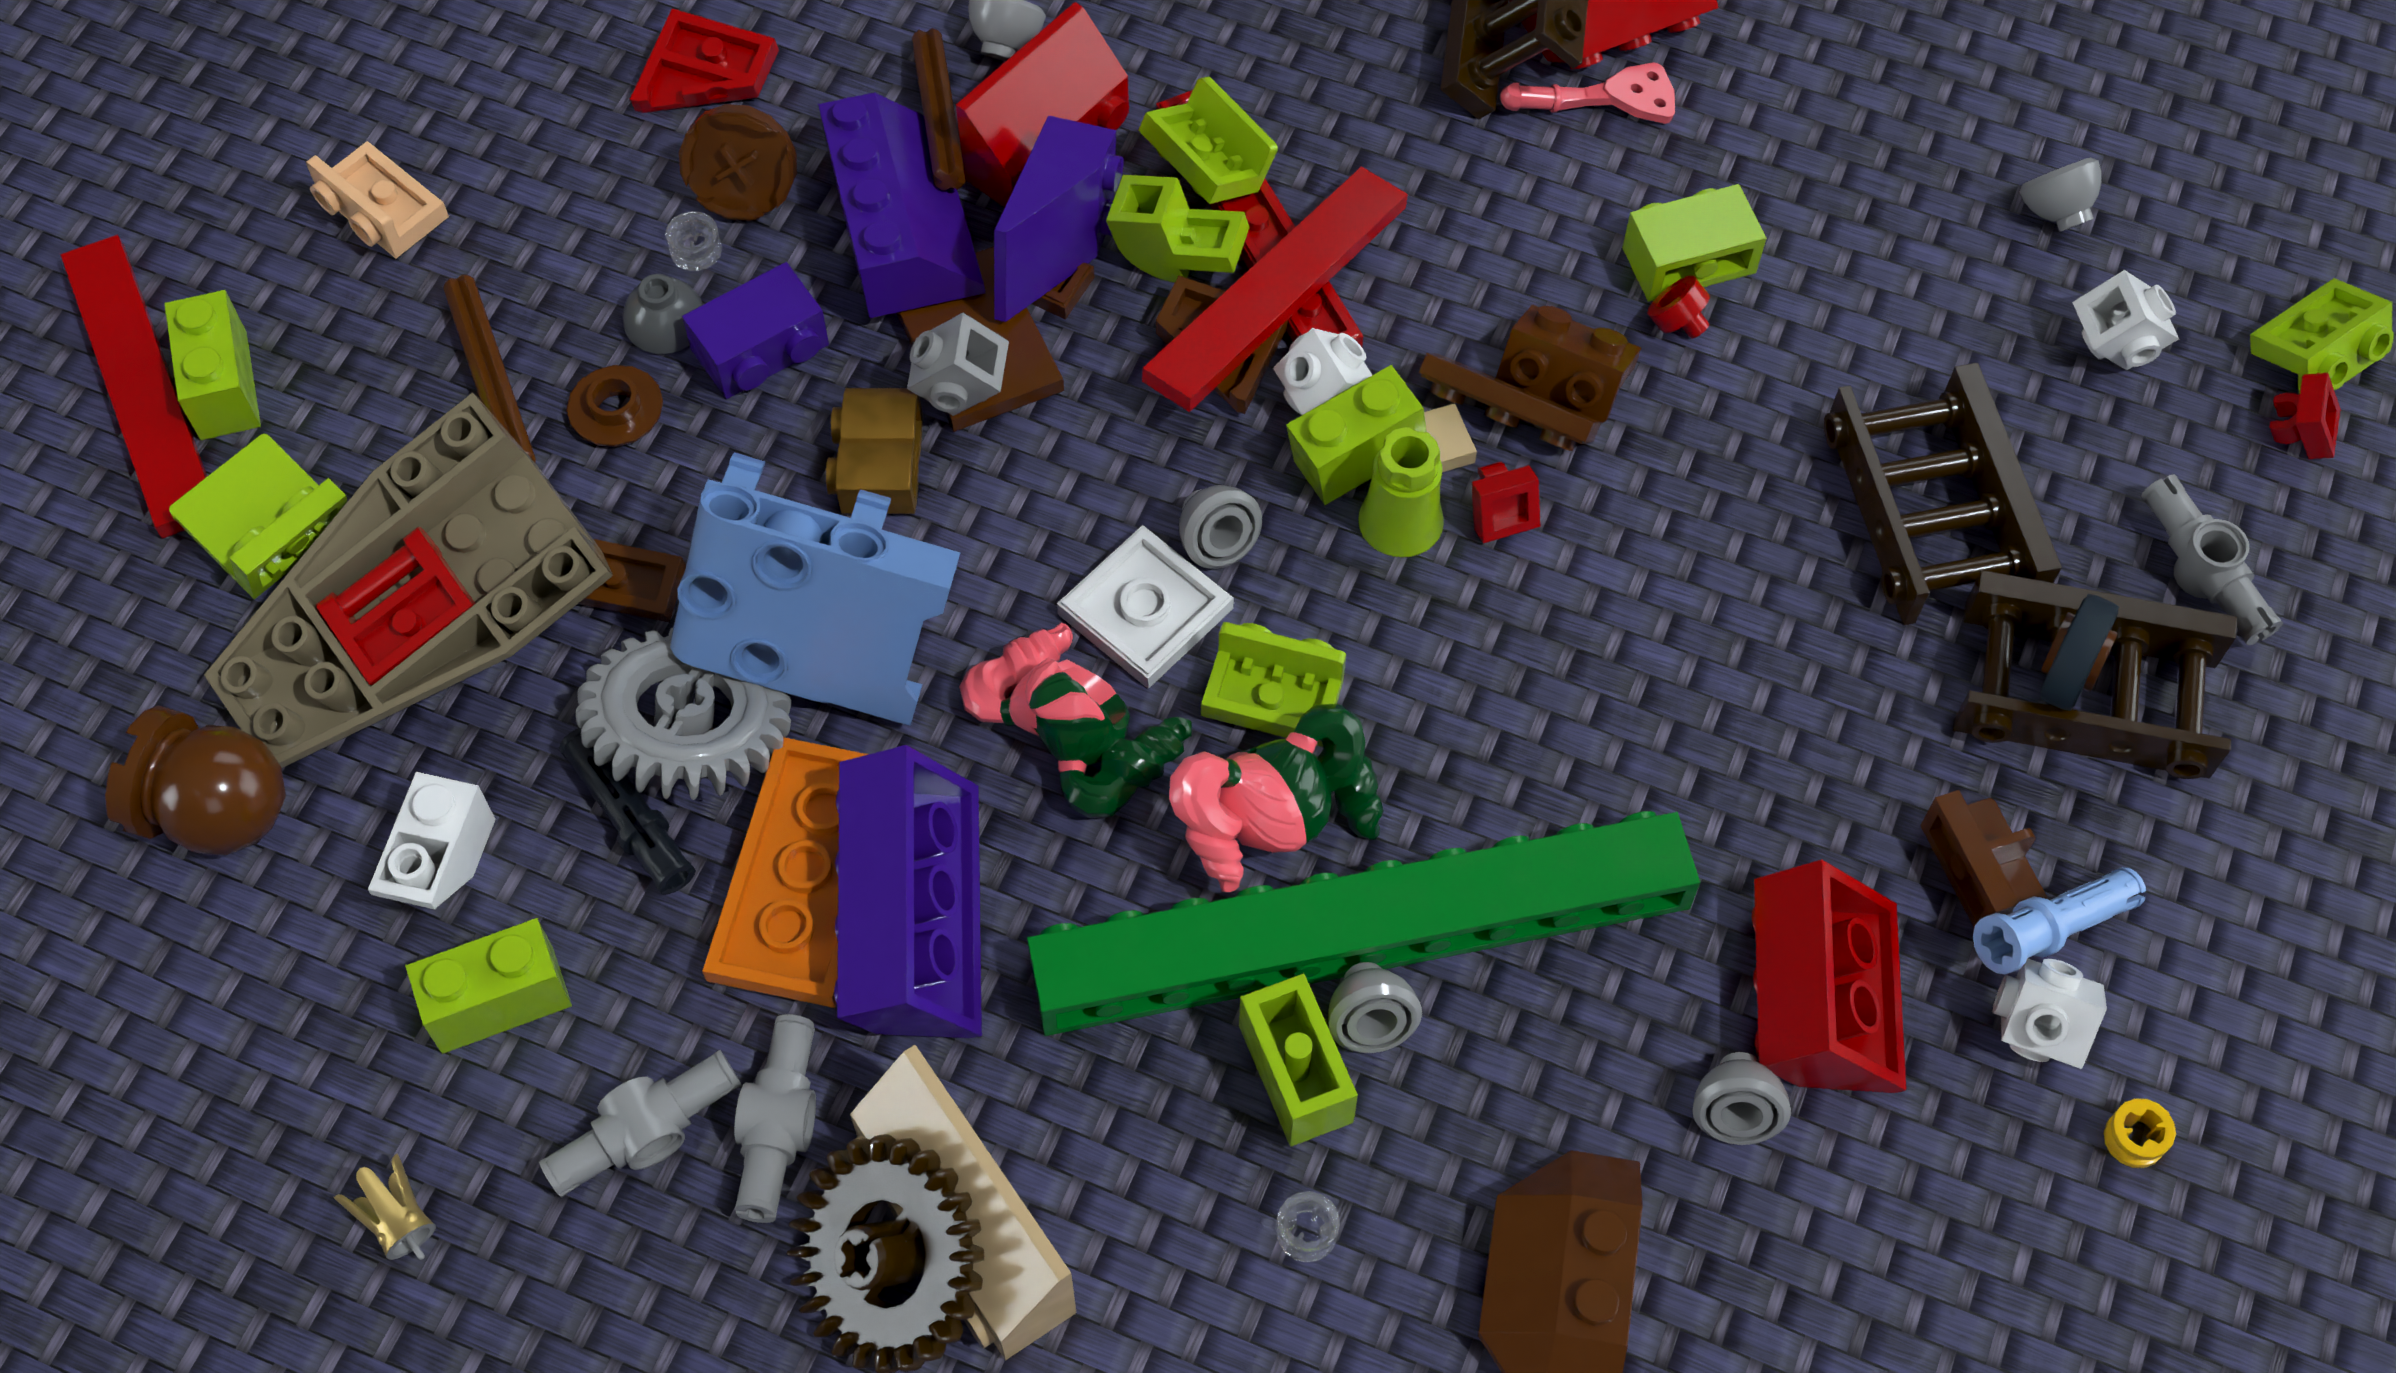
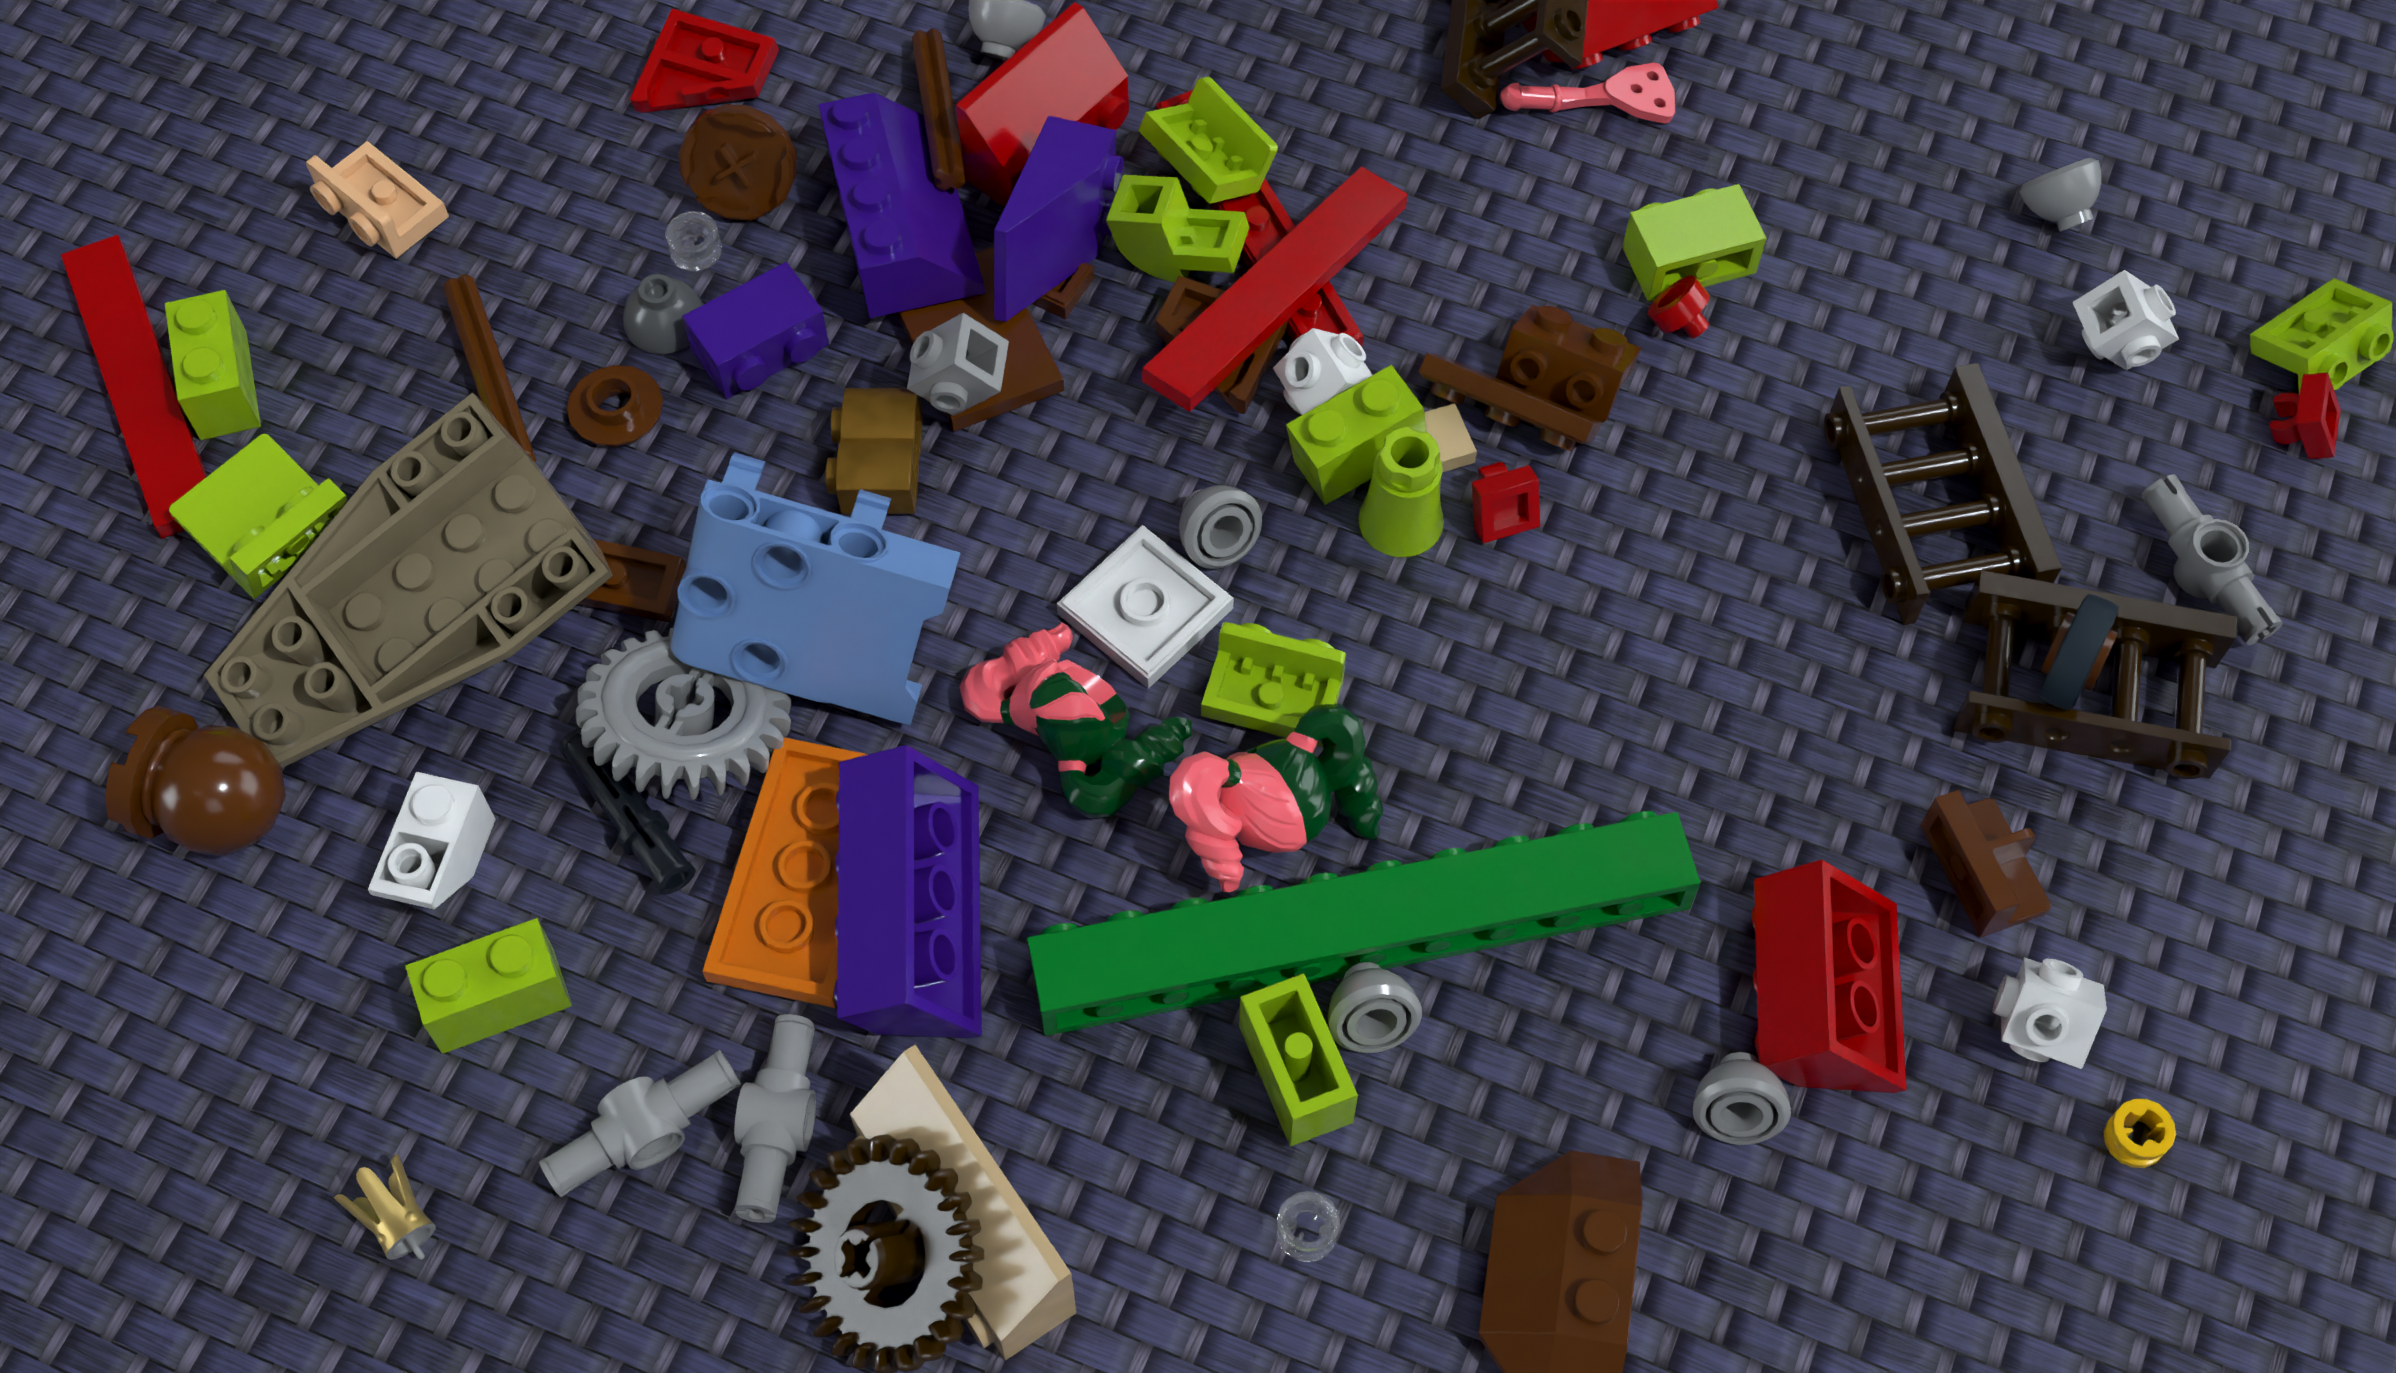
red plate [316,526,476,686] -> none
light blue pin [1973,867,2146,975] -> none

